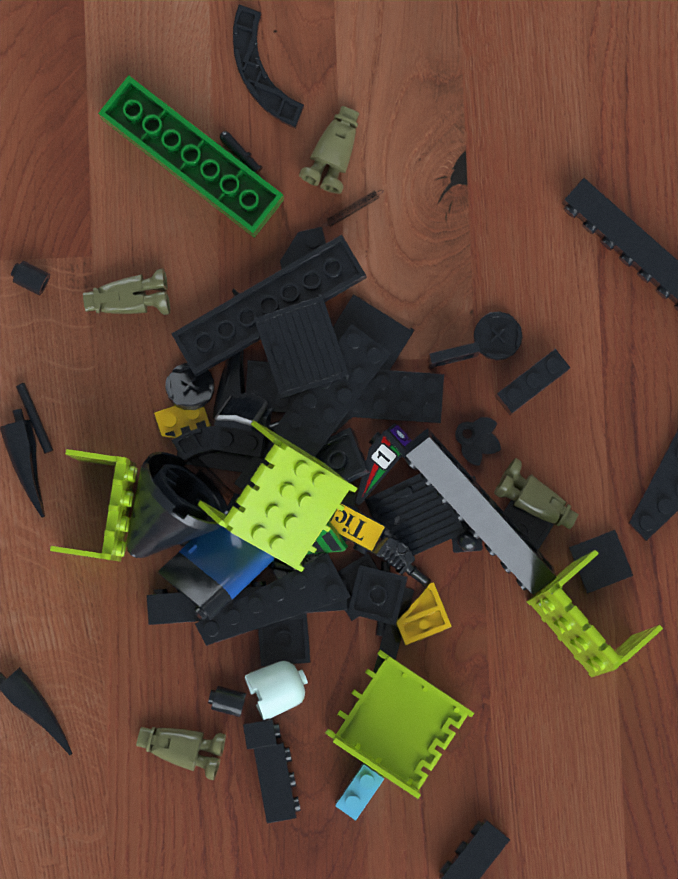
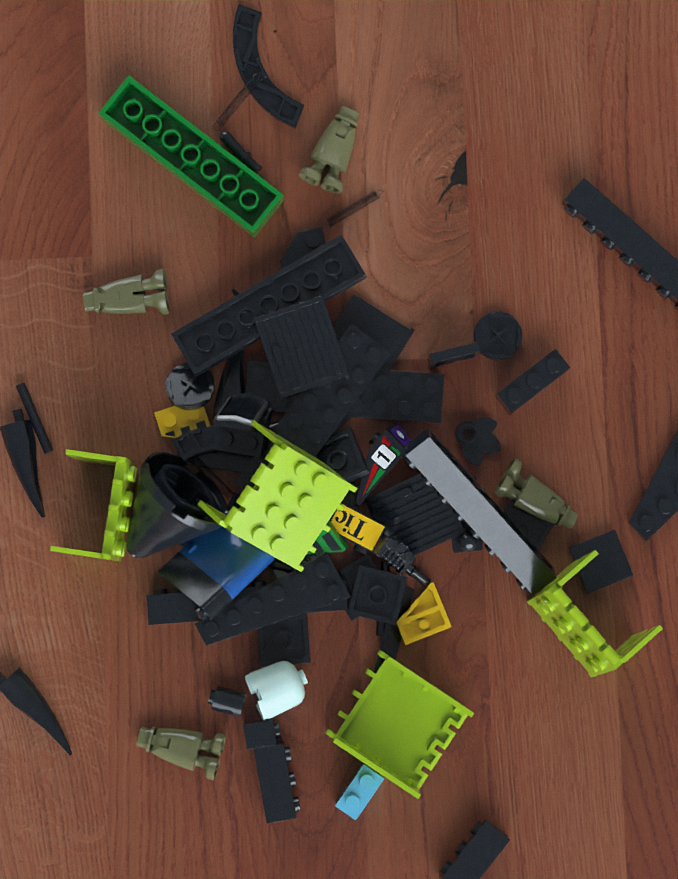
black brick [11,261,50,296] -> none
none -> black piece [213,73,262,131]

